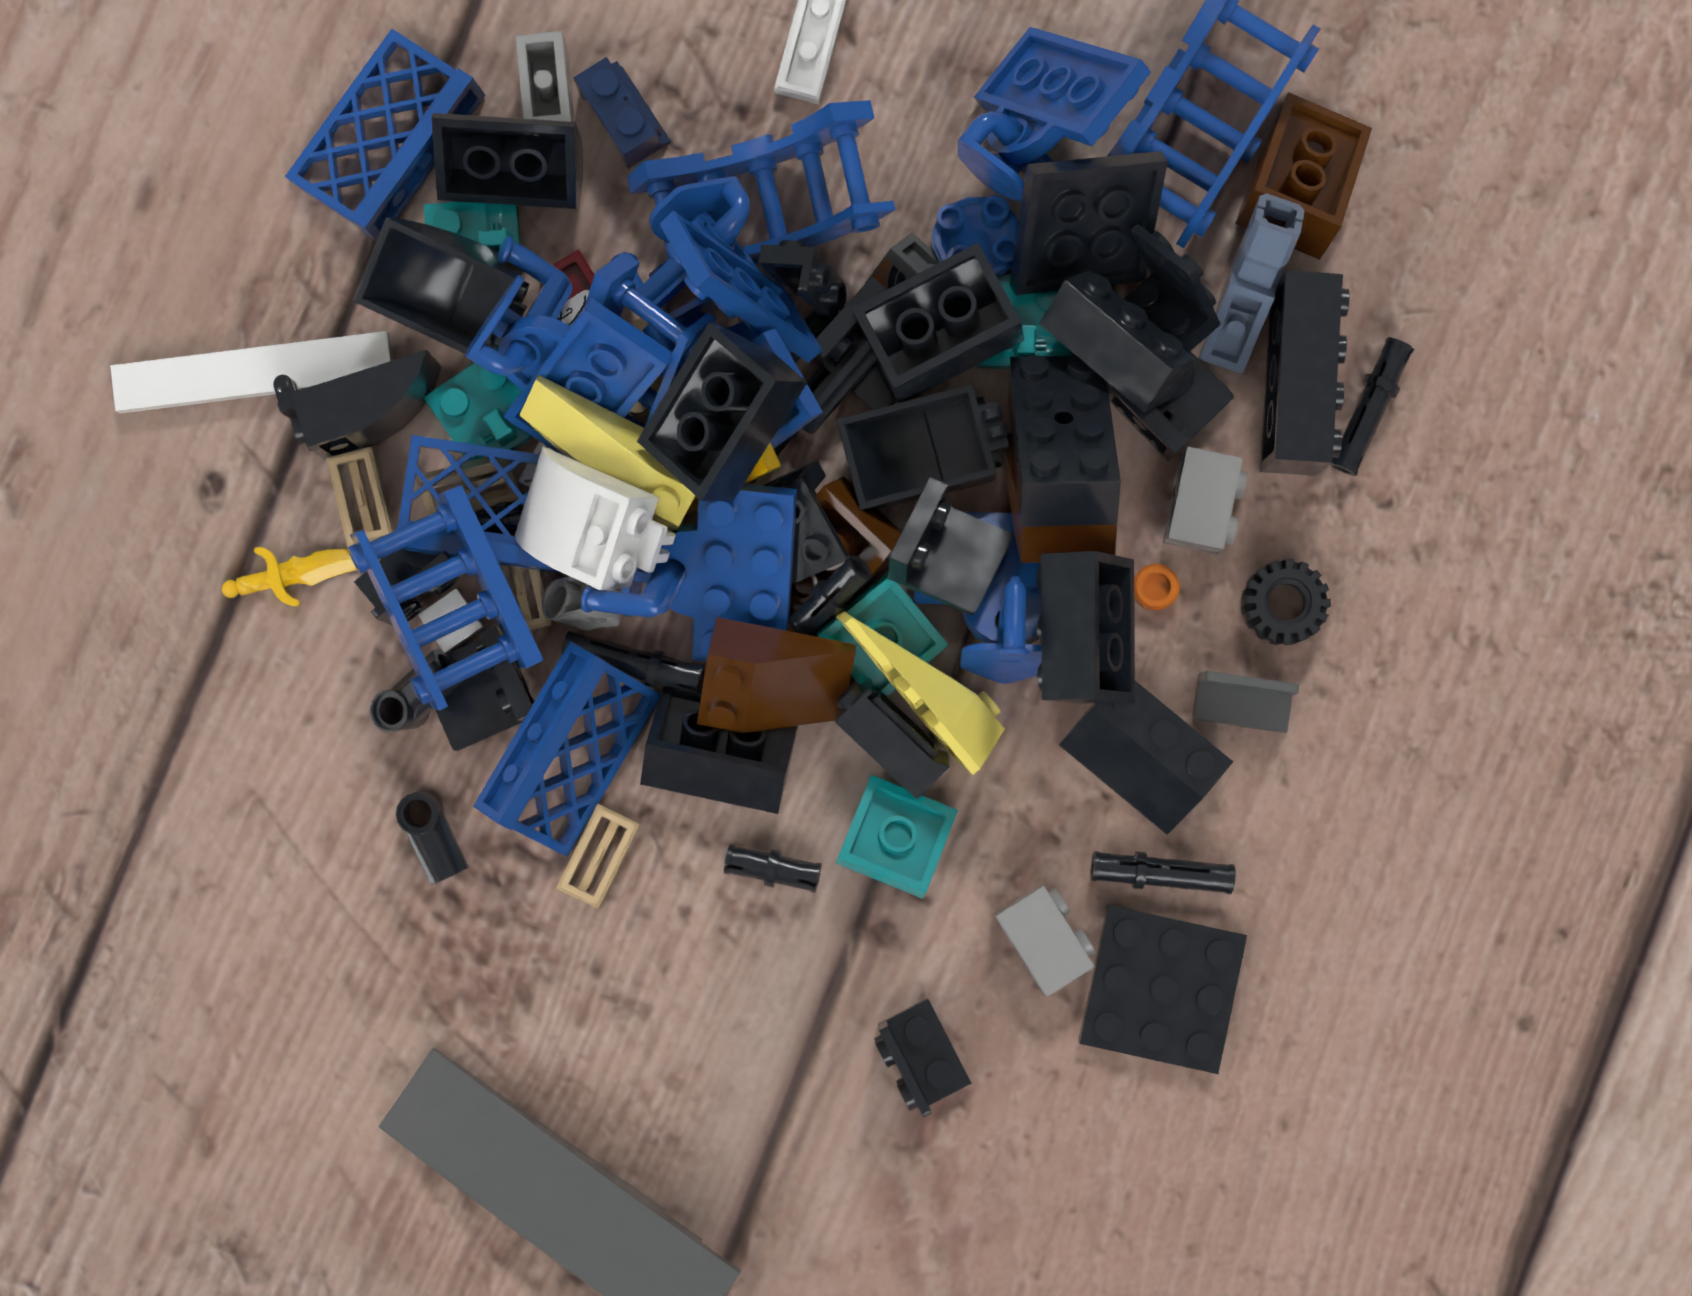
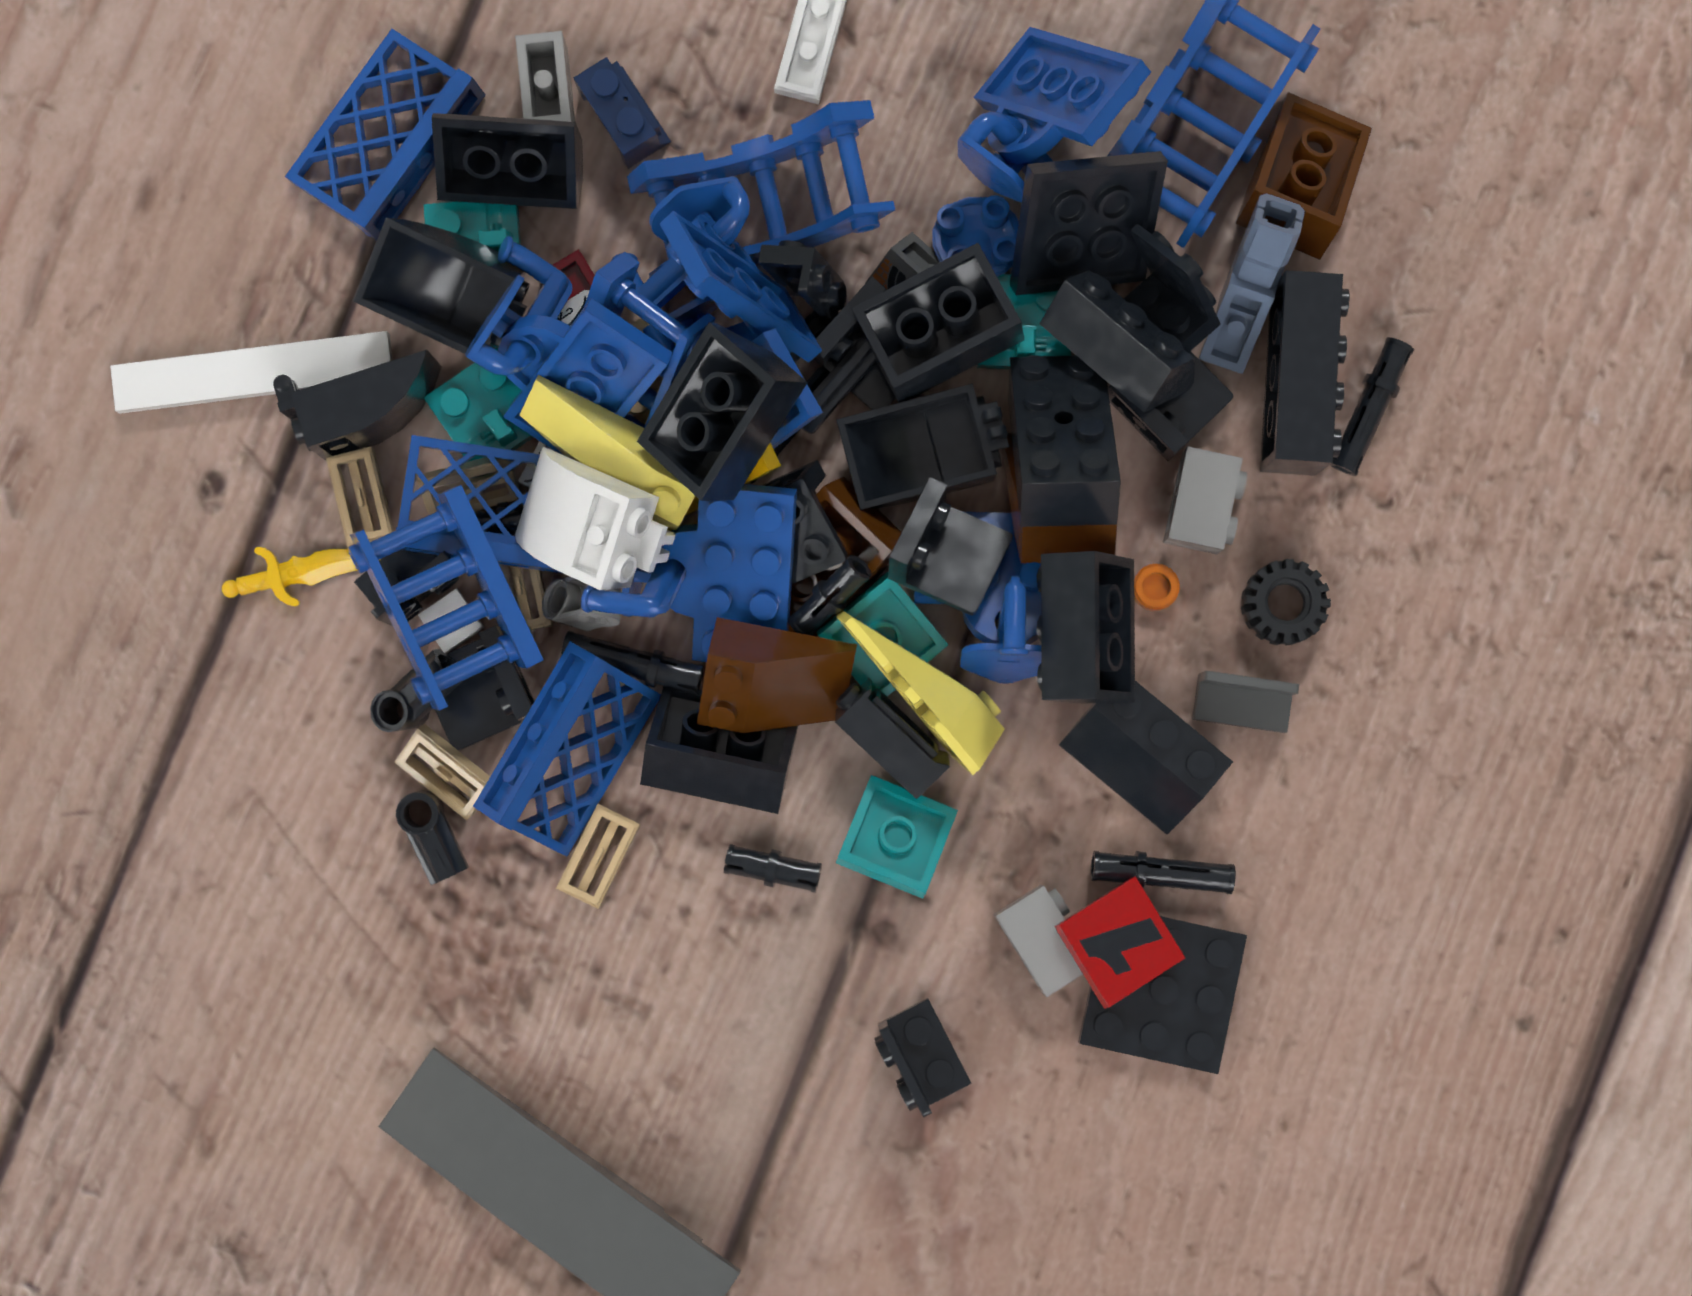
none -> tan tile [395,723,490,821]
none -> red tile [1054,876,1185,1009]

